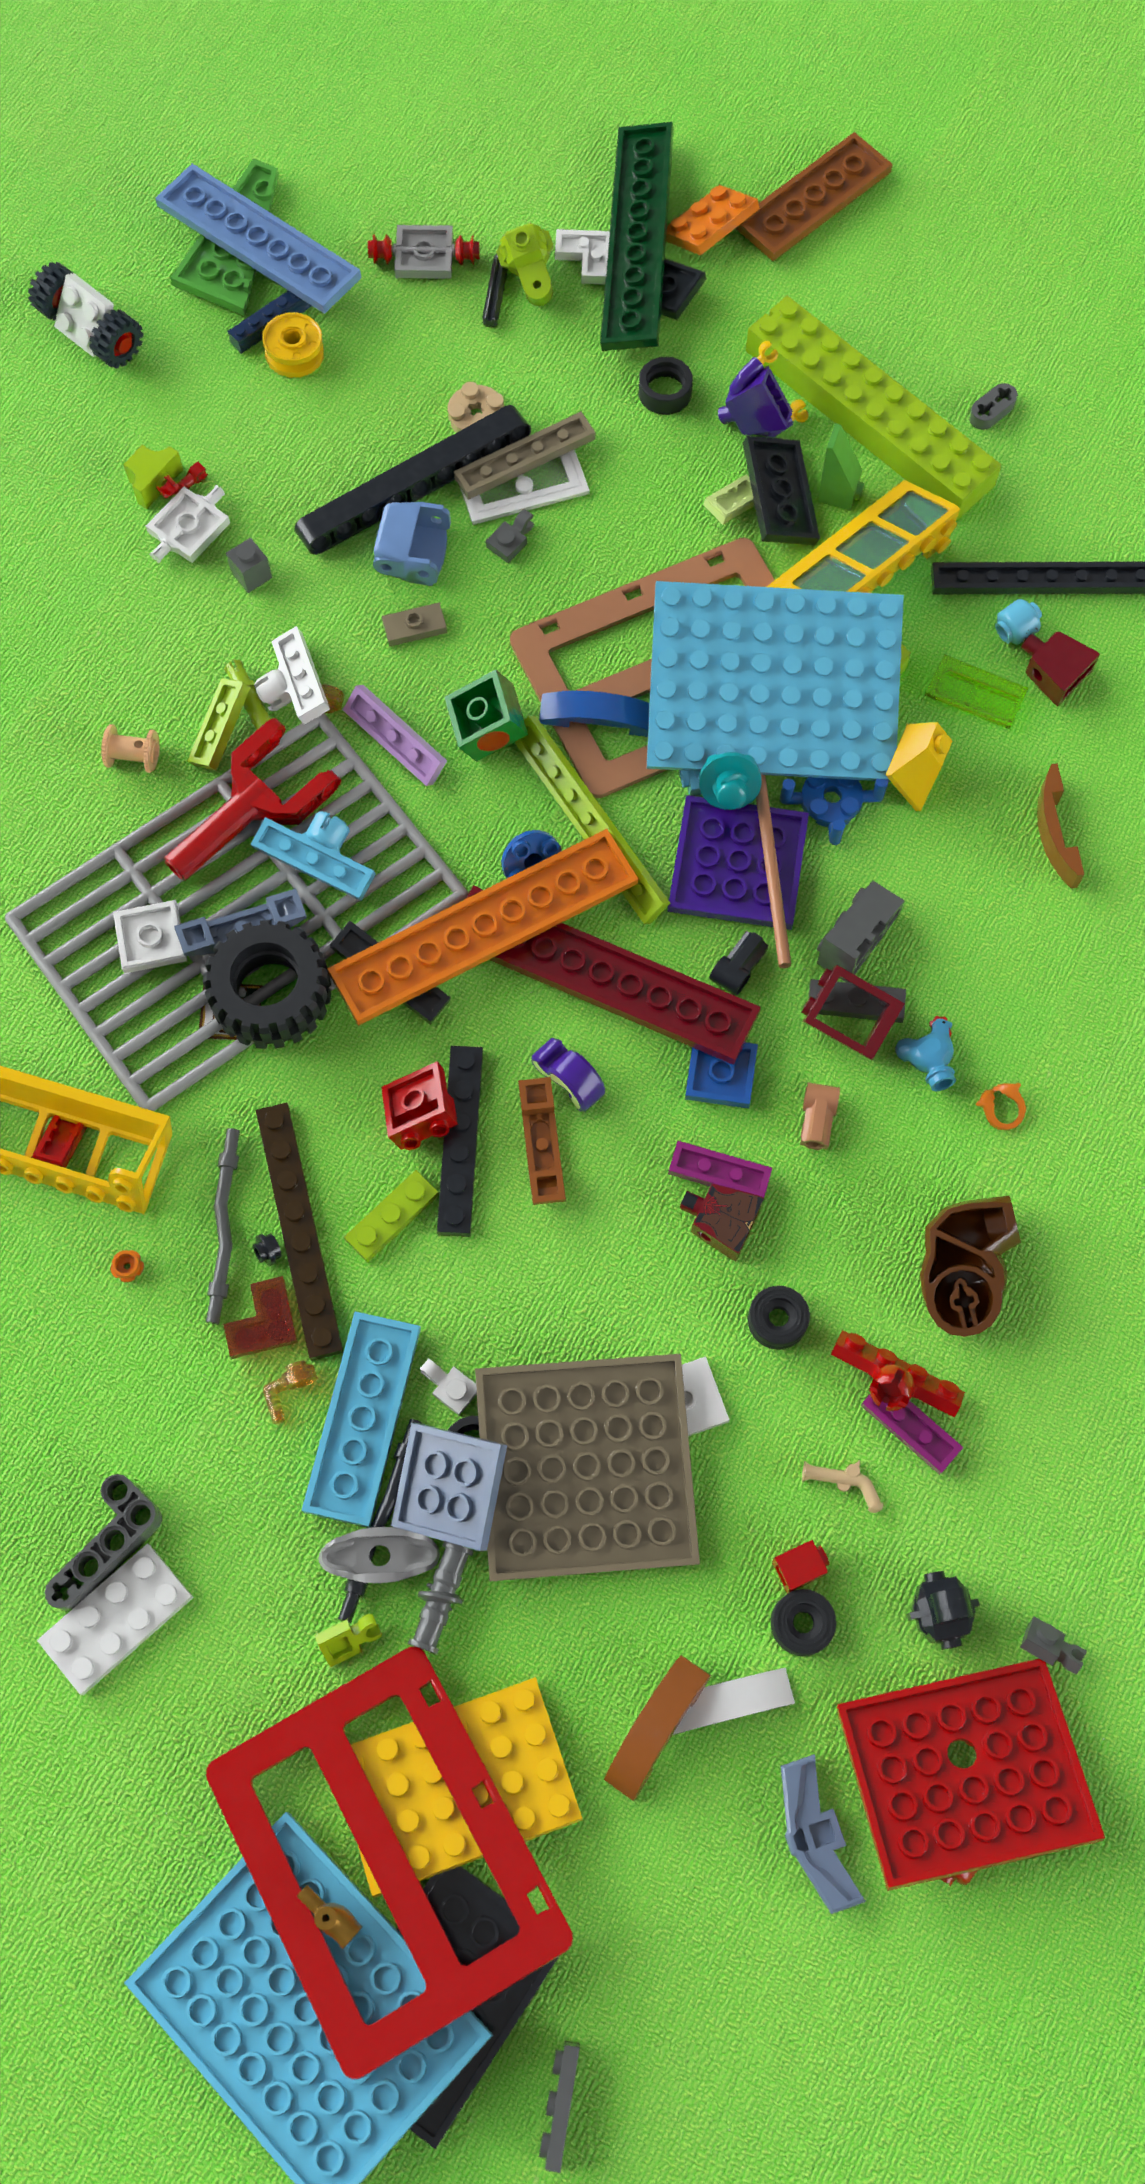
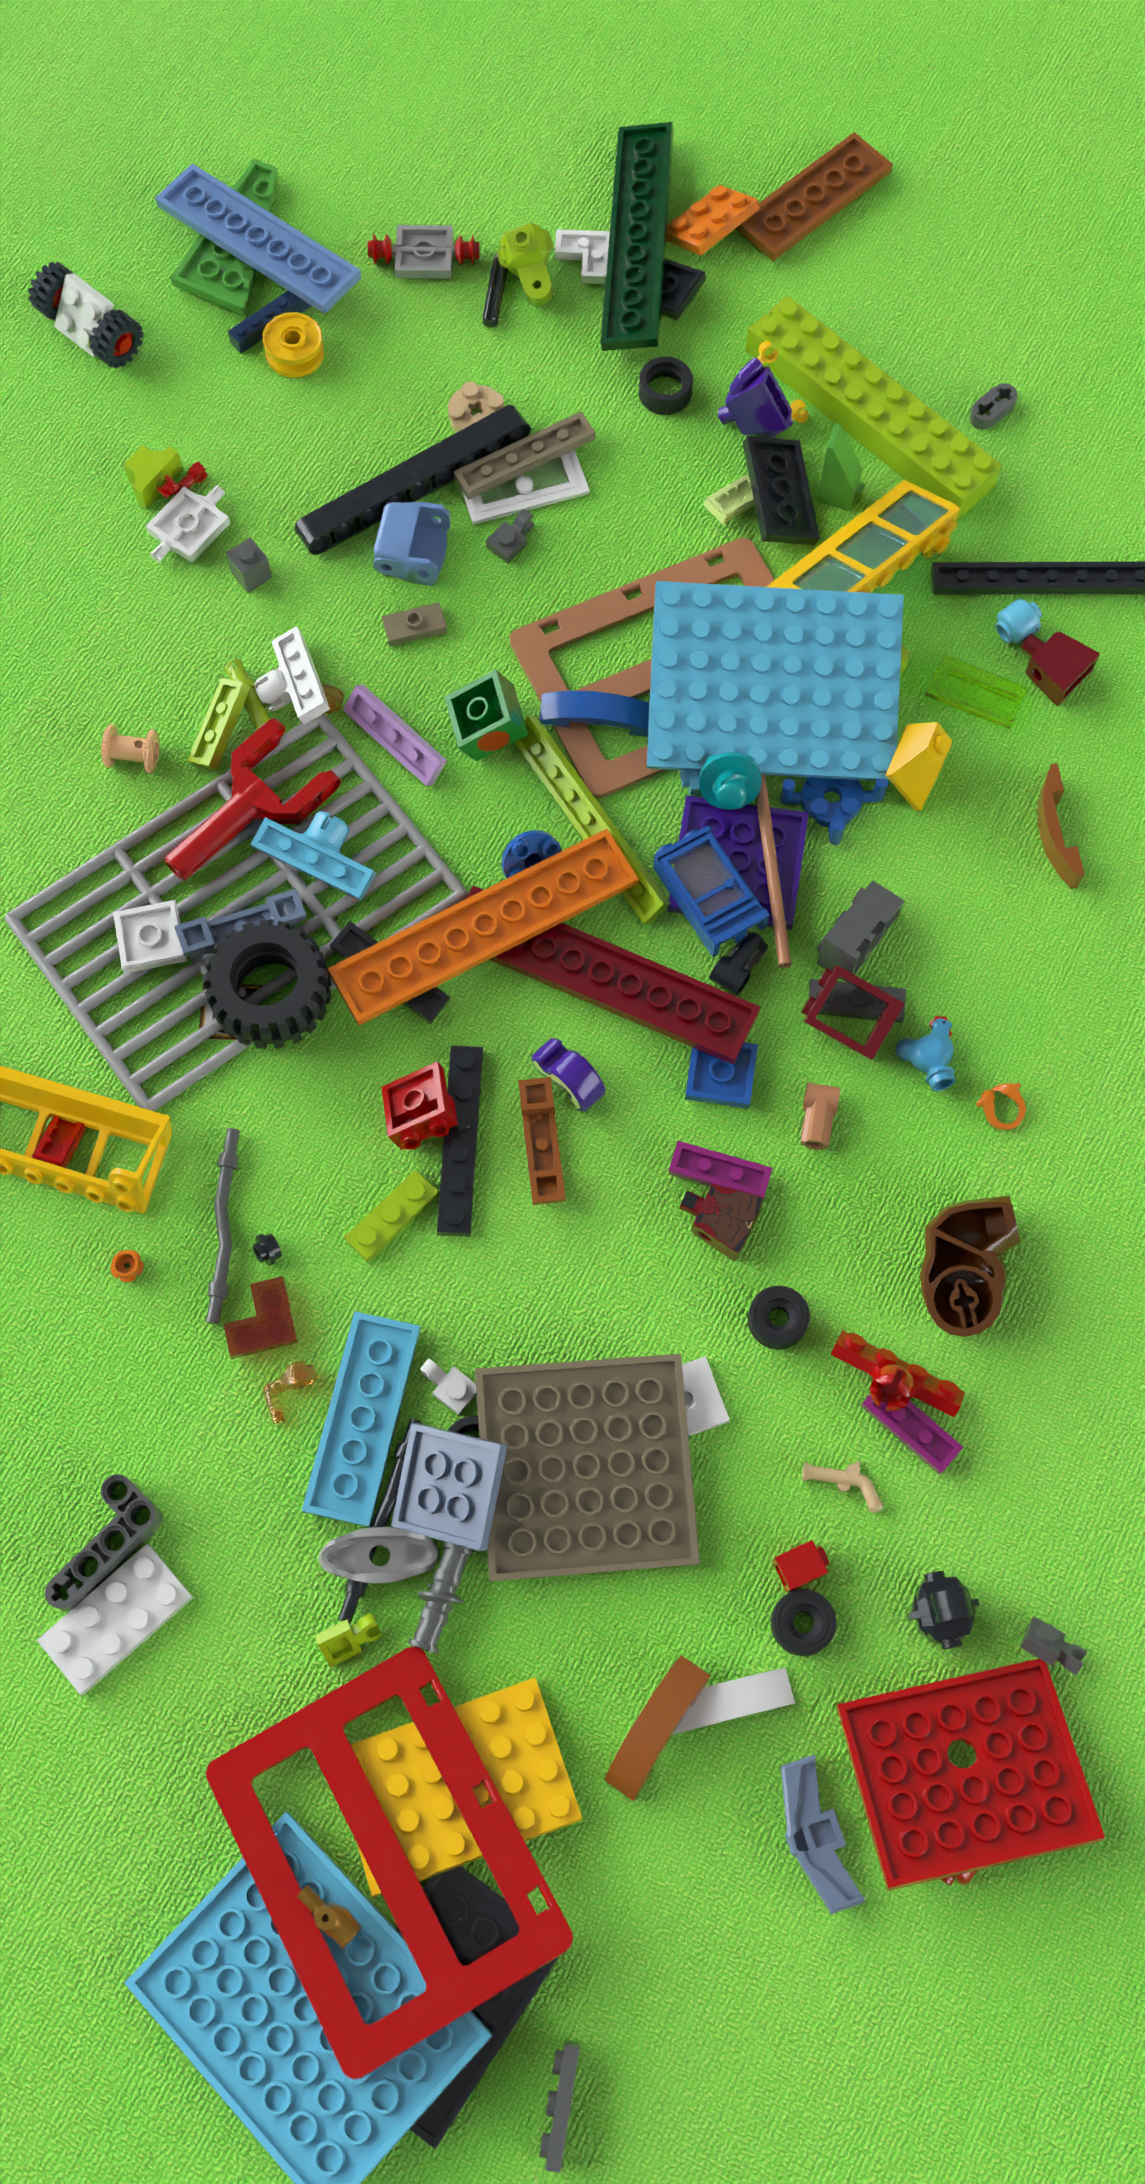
dark brown plate [256,1102,344,1361] -> none
none -> blue door [653,826,769,957]

